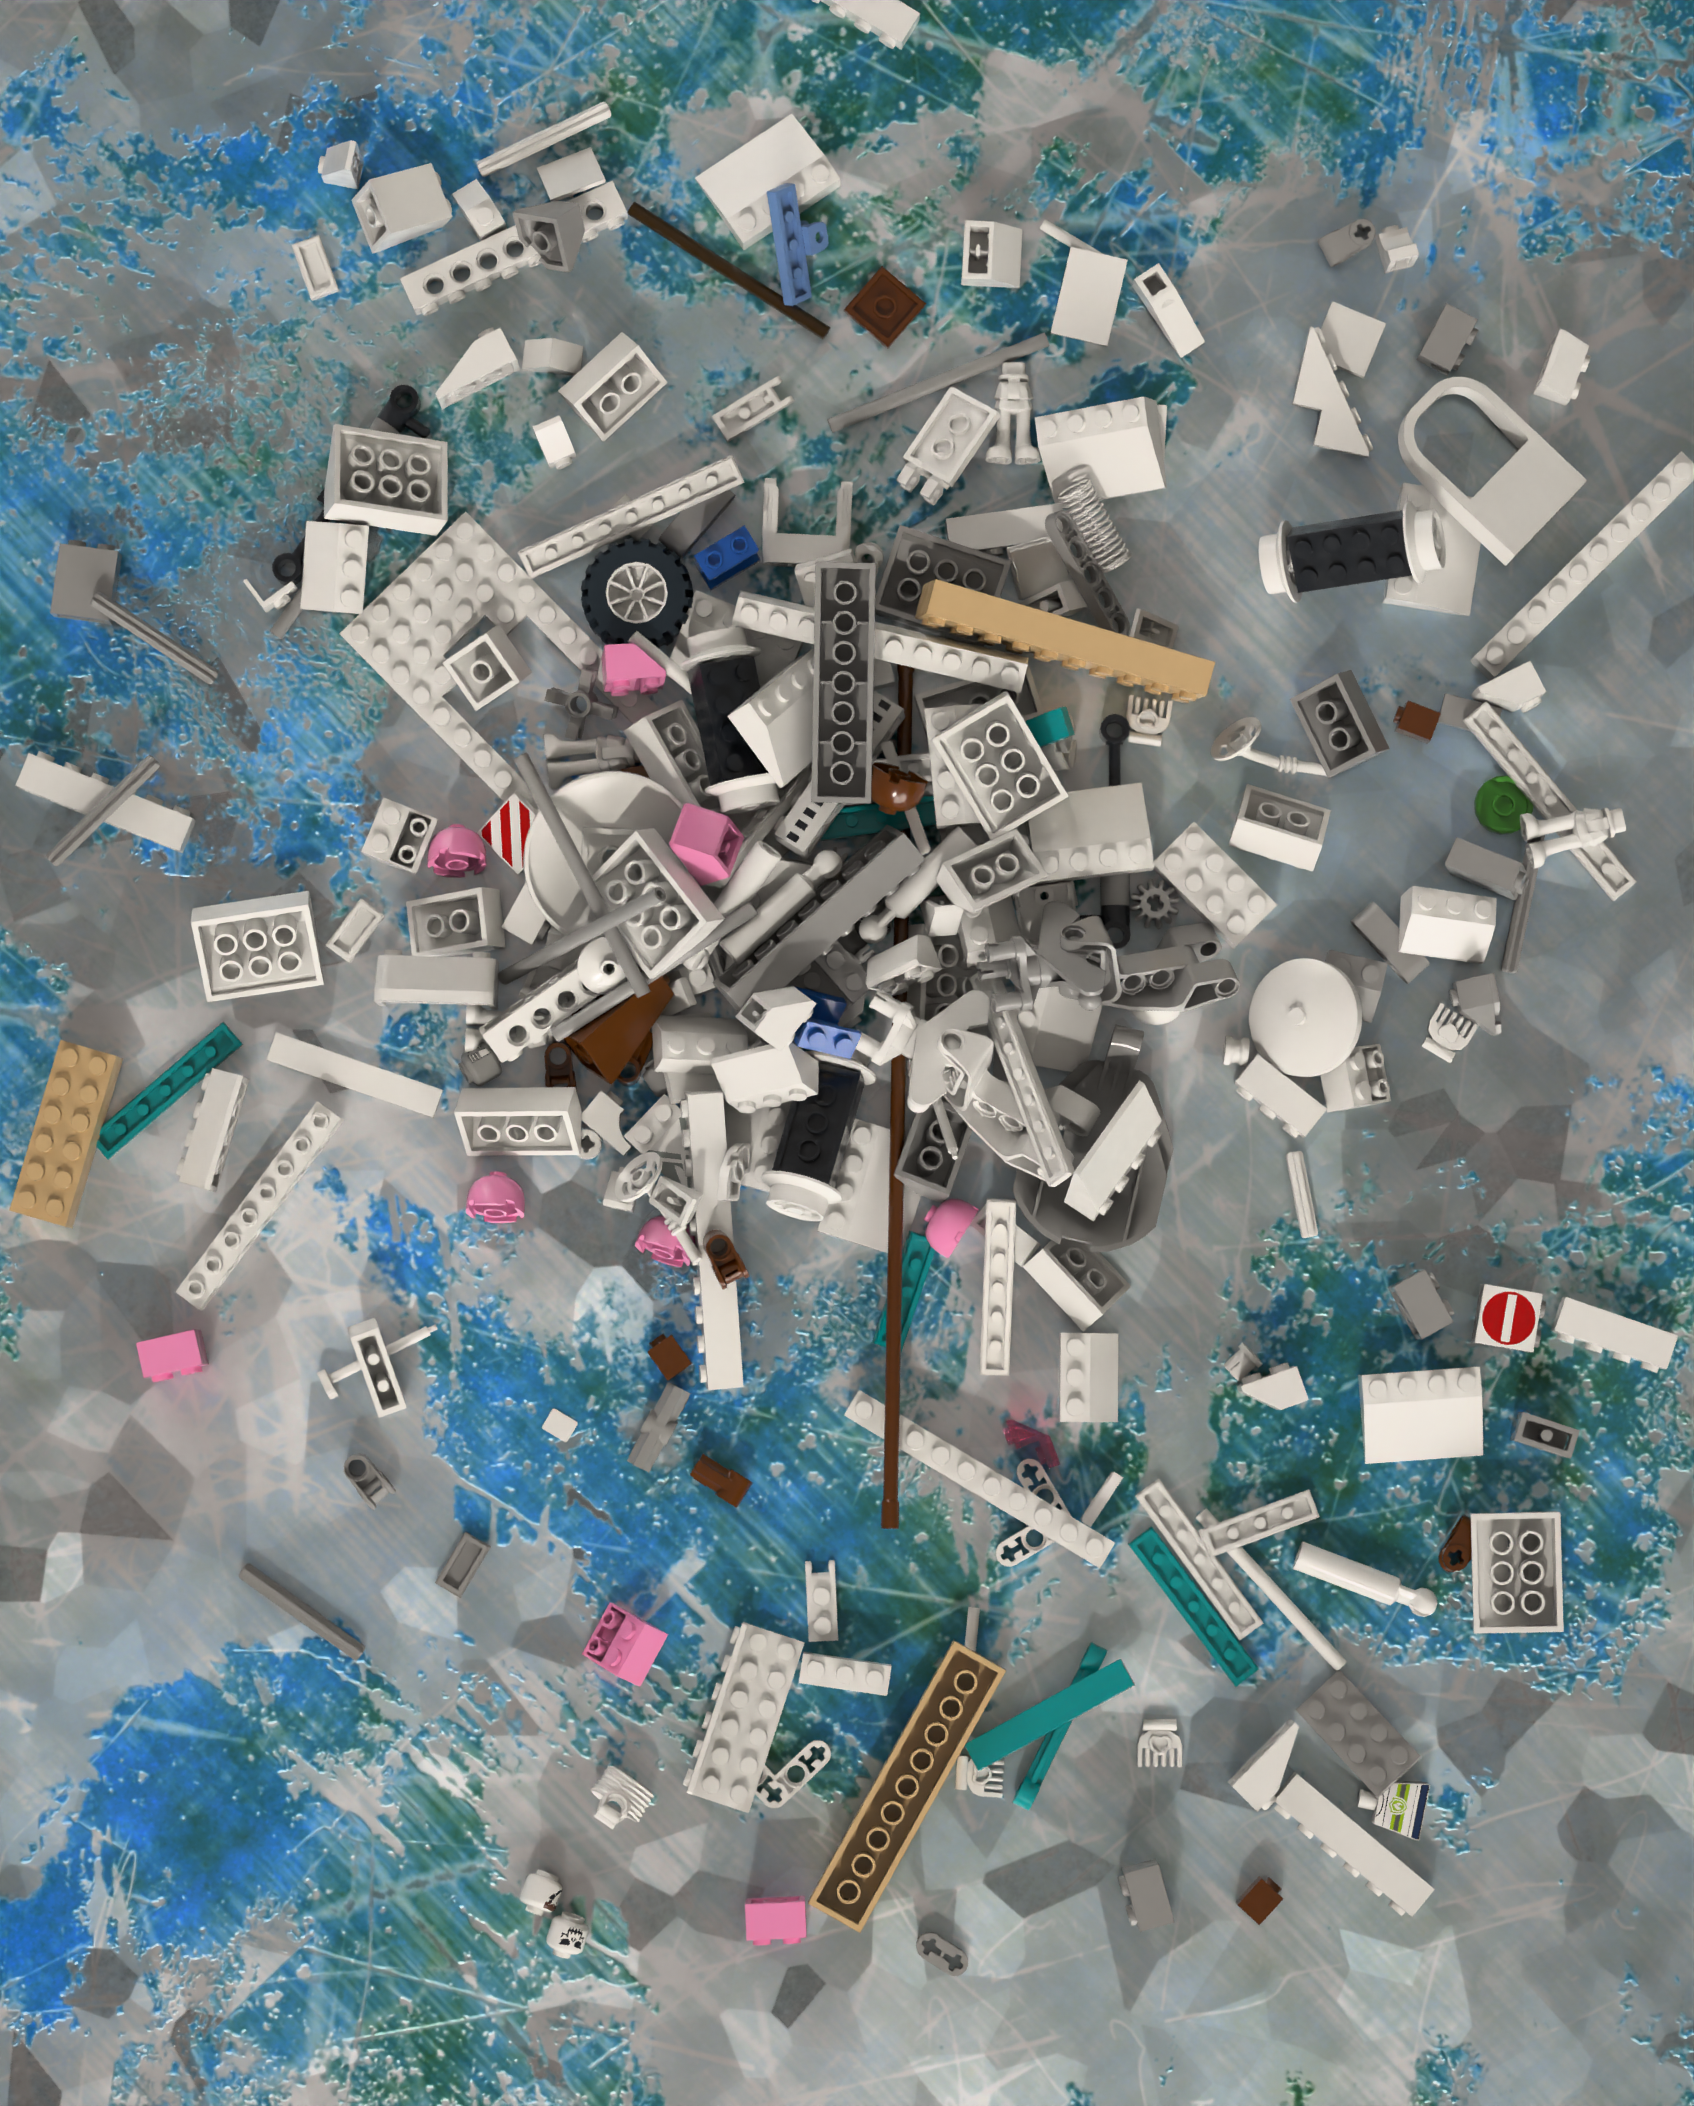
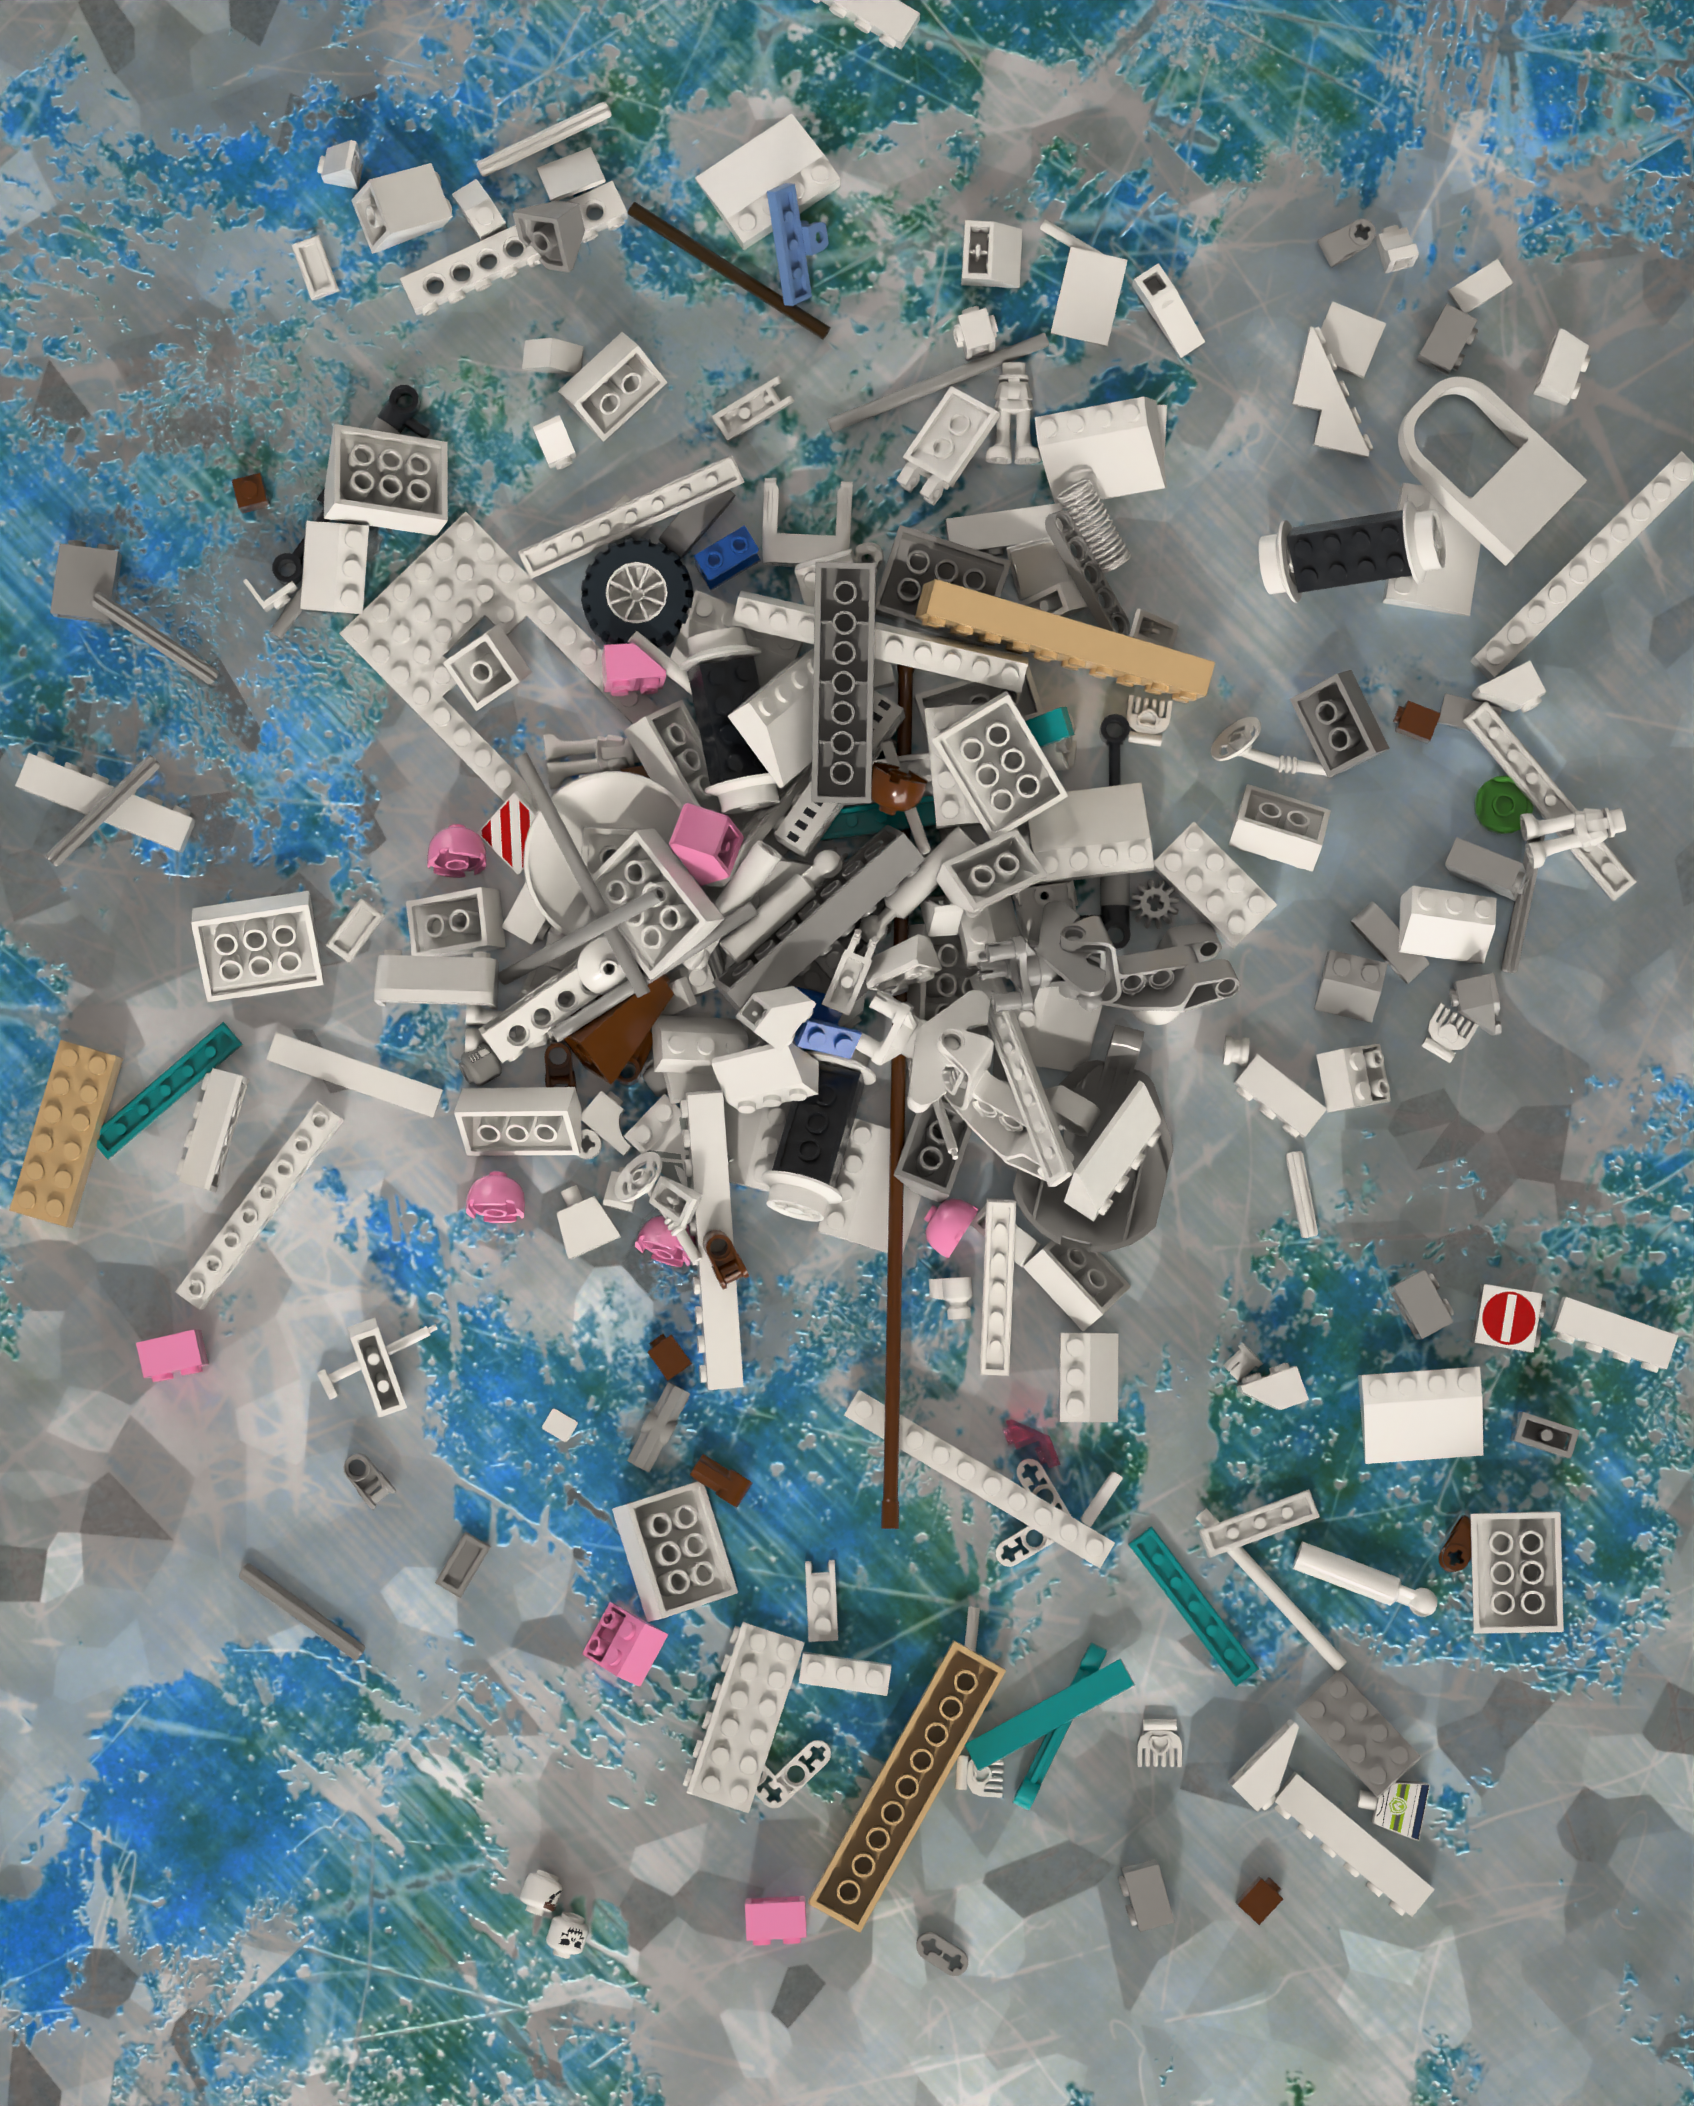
white slope [361,797,438,874] -> none
white slope [435,327,520,409] -> none
light grey pin [544,667,619,740] -> none
white piece [591,1766,654,1829] -> none
white tile [717,1143,750,1201] -> none
reddish brown tile [844,266,926,349] -> none
teal tile [872,1231,935,1352] -> none
white tile [1135,1478,1264,1641] -> none
white dish [1249,958,1362,1077] -> none
none -> reddish brown brick [232,473,271,514]
none -> white torso [556,1185,621,1260]
none -> white slope [612,1481,738,1622]
none -> white hinge [822,929,879,1016]
none -> white piece [929,1277,973,1320]
none -> white brick [953,306,998,360]
none -> white tile [1448,259,1513,314]

